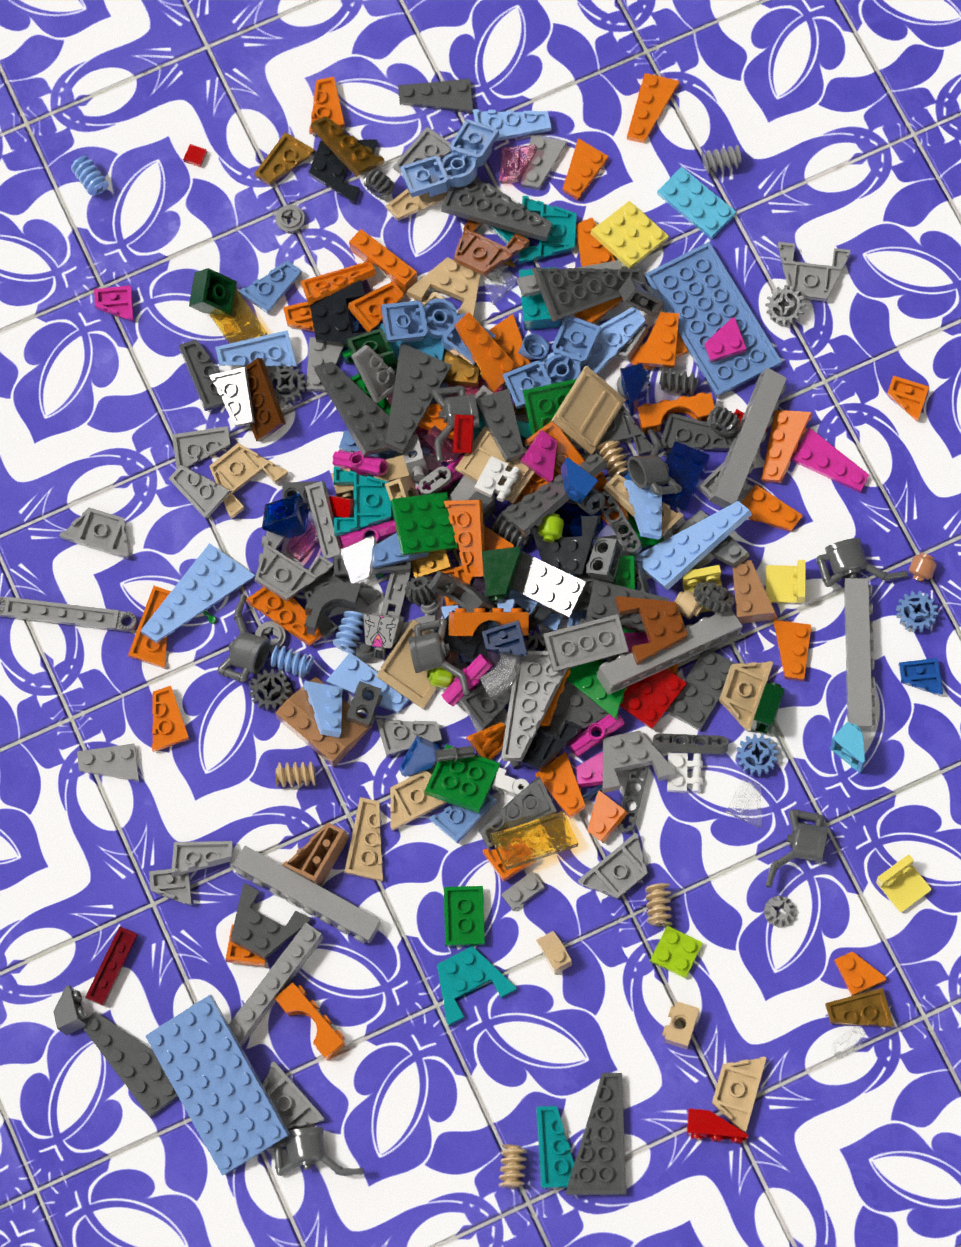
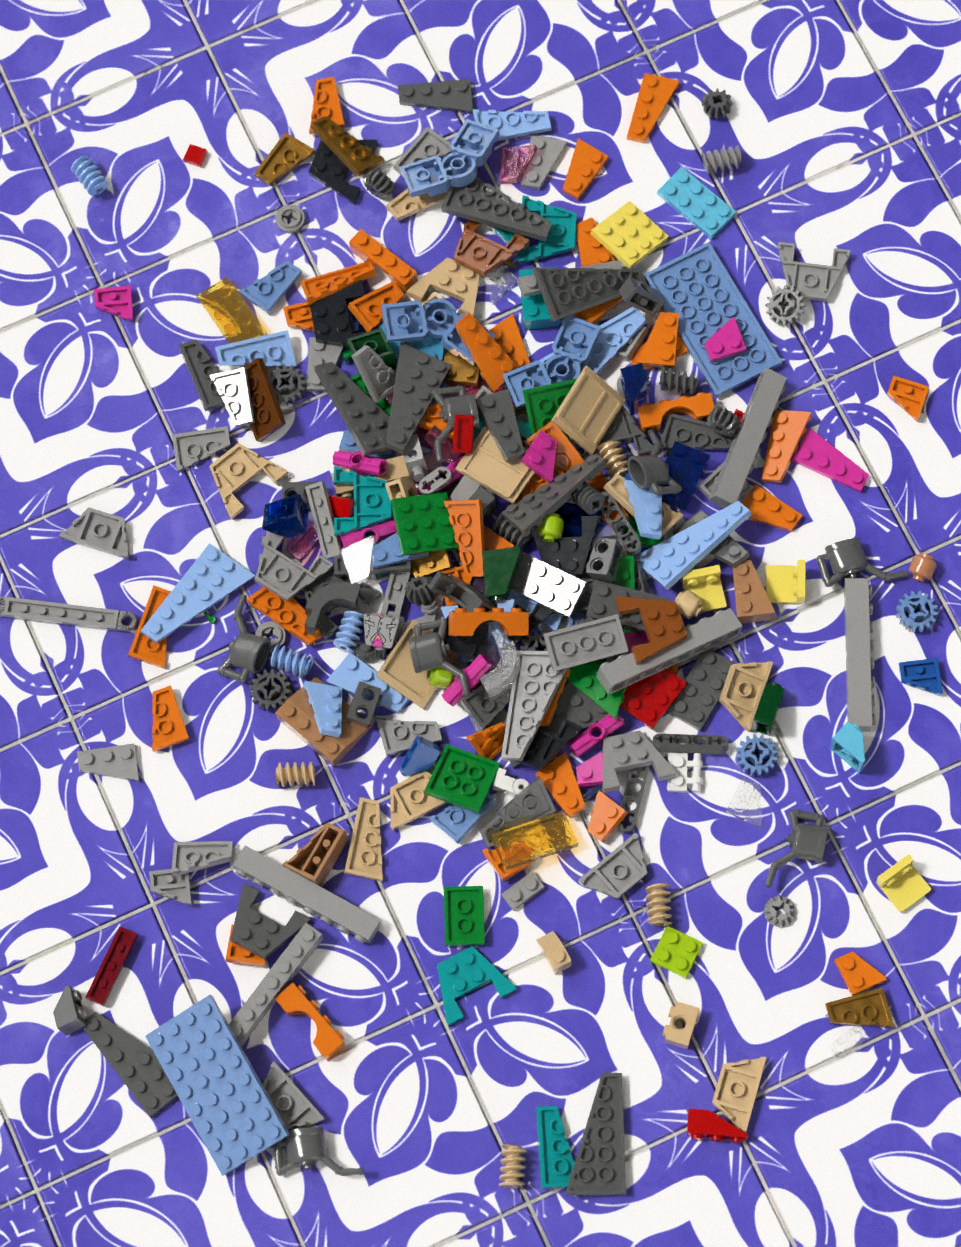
light grey wing [169,465,232,518] -> none
dark green slope [189,268,237,316] -> none
dark grey axle [435,746,475,762] -> none
white plate [474,456,520,502] -> none
dark blue wing [482,620,528,657] -> none
medium blue hat [518,334,549,360] -> none
blue slope [561,457,598,504] -> none
dark grey gear [693,581,735,613] -> none
orange wing [773,619,811,681] -> none
none -> dark grey gear [701,87,733,120]

